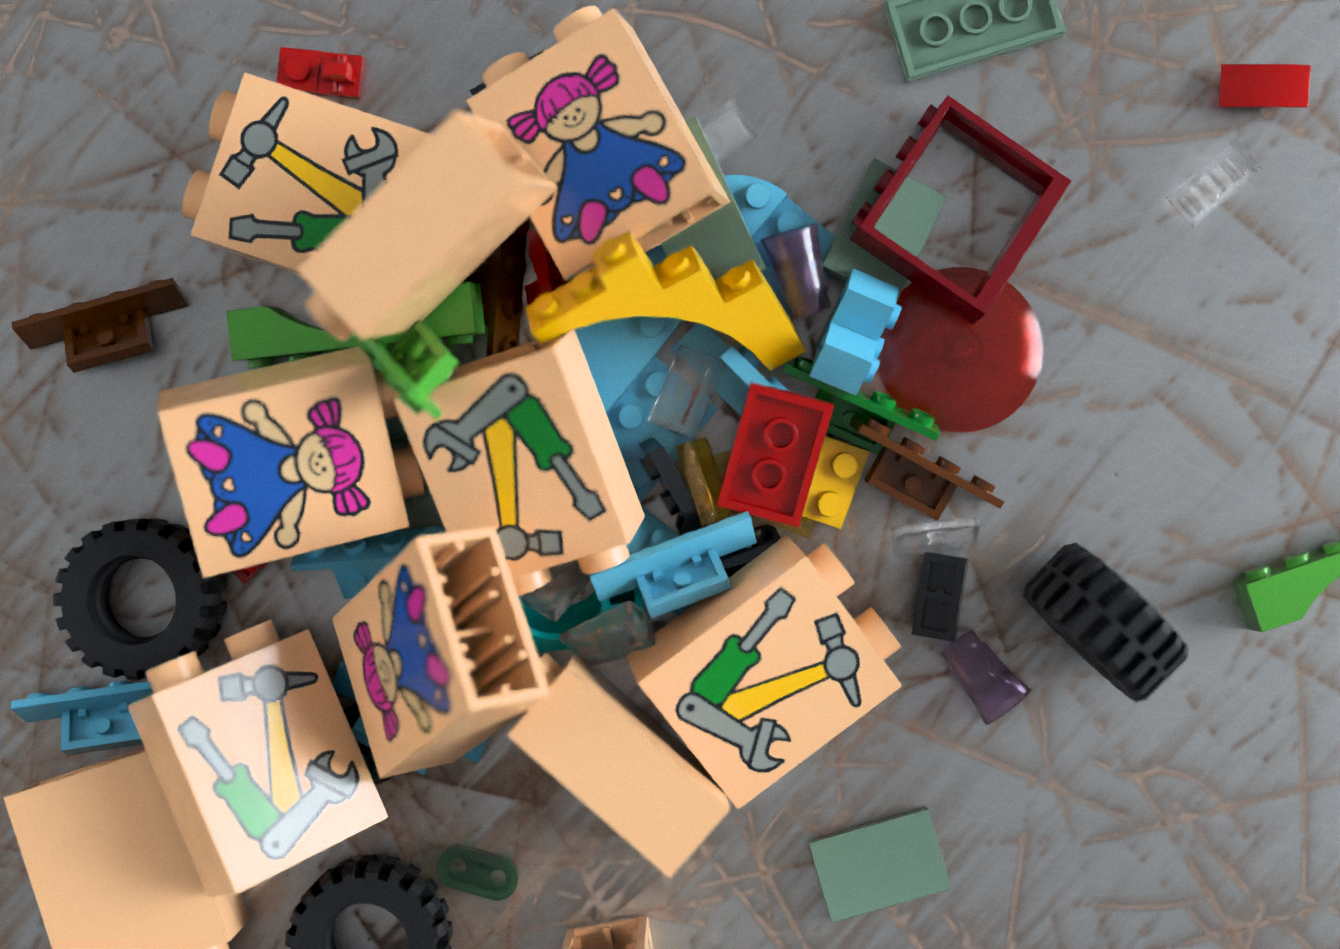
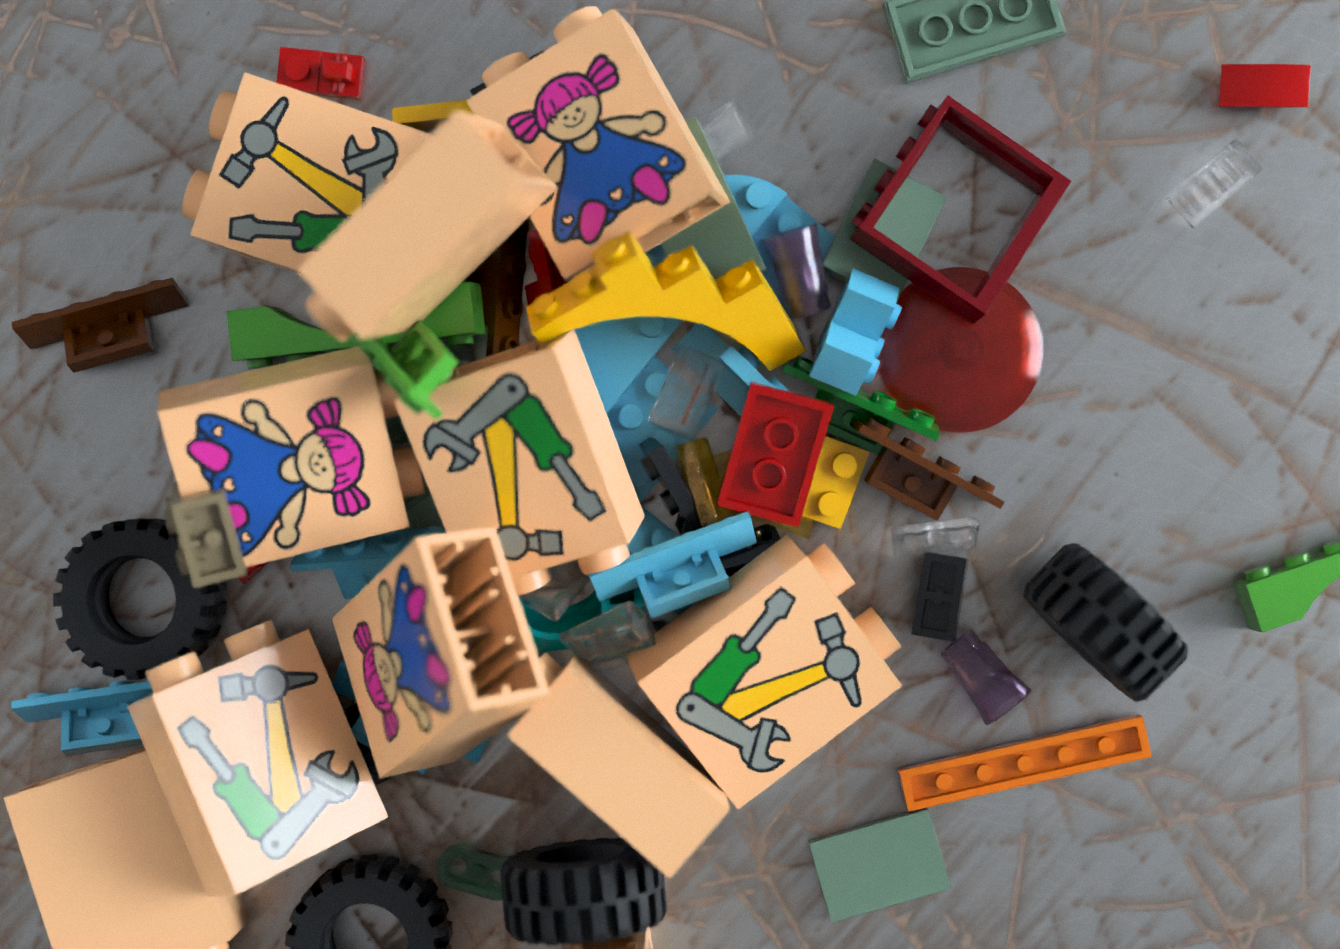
none -> dark tan bracket [164,482,247,588]
none -> yellow tile [392,100,475,130]
none -> black tyre [500,837,668,946]
none -> orange plate [897,714,1152,812]

